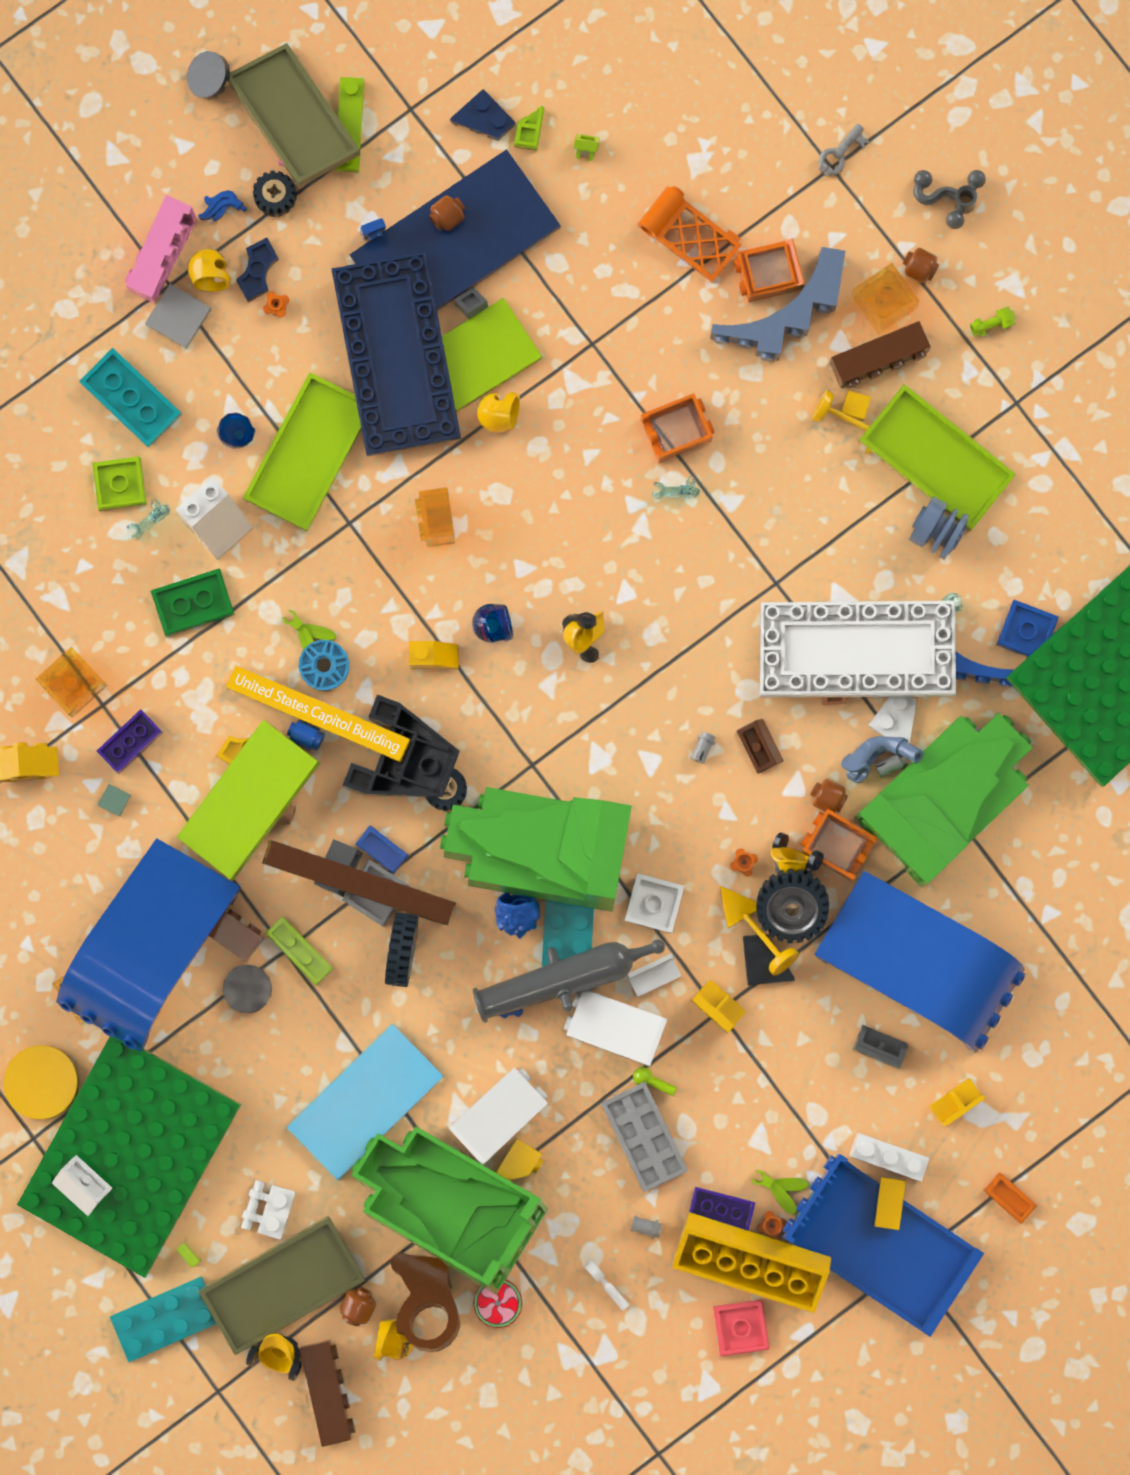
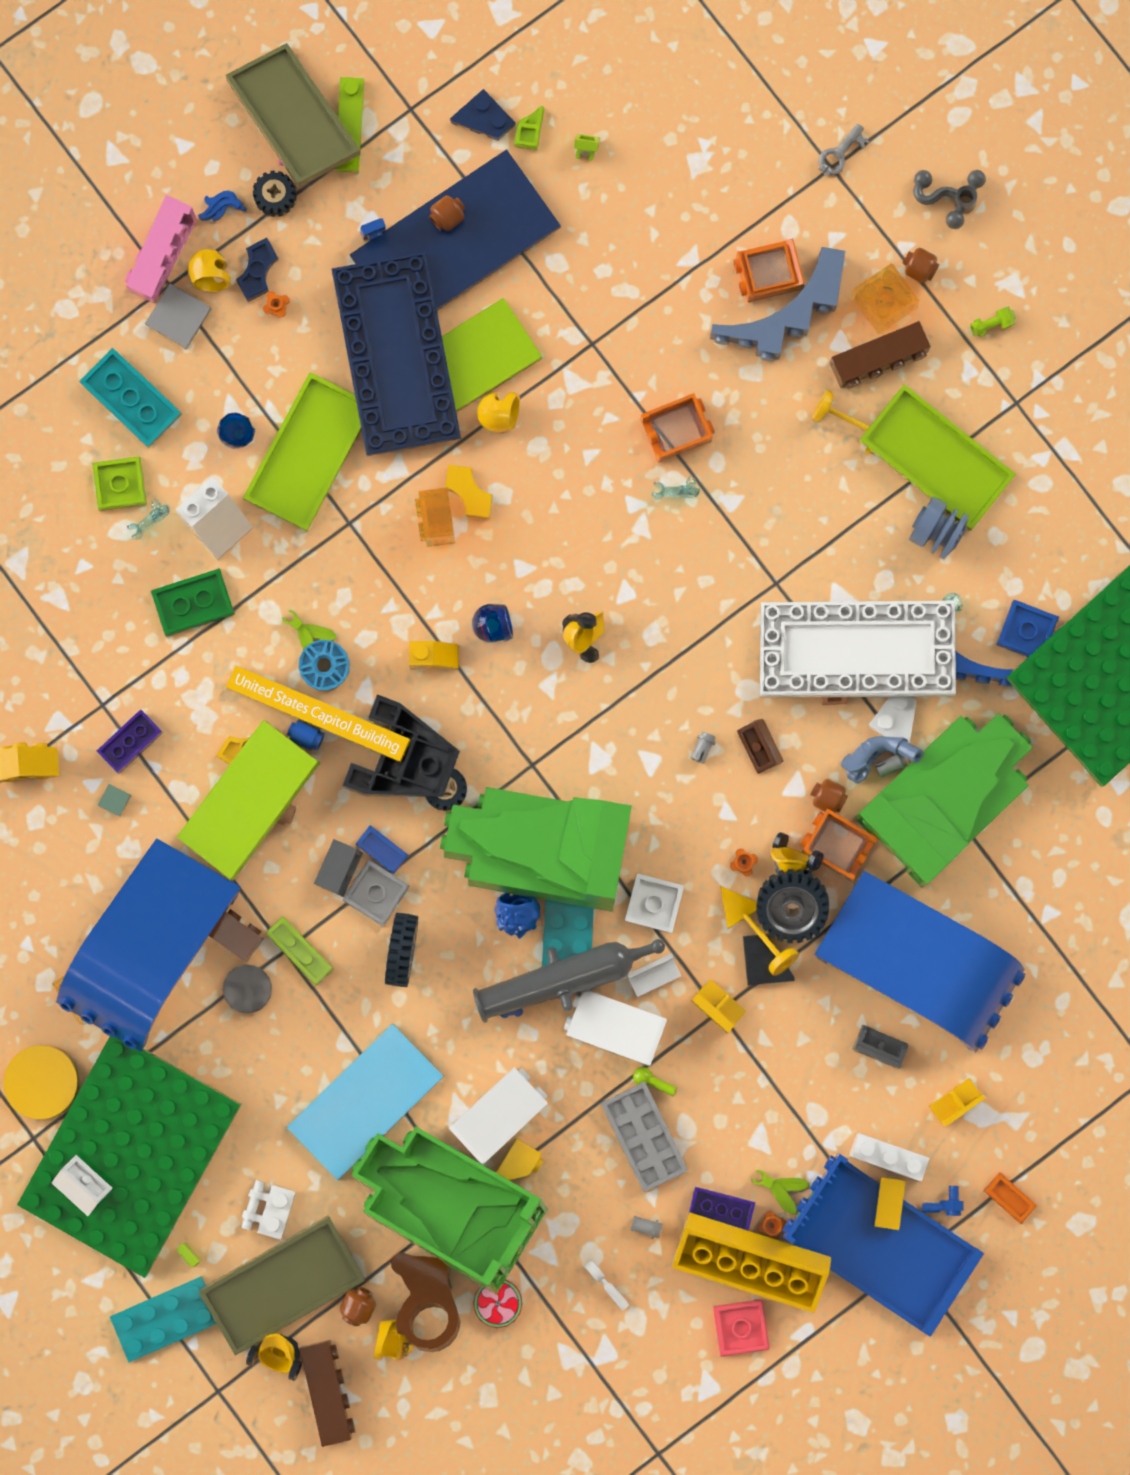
clear yellow brick [35,646,108,718] -> none
tile [187,51,230,100] -> none
reddish brown tile [262,840,456,925] -> none
dark grey plate [454,287,488,320] -> none
orange piece [638,186,741,283] -> none
yellow tile [841,390,871,421] -> none
none -> yellow tile [445,464,493,519]
none -> blue piece [922,1186,964,1216]

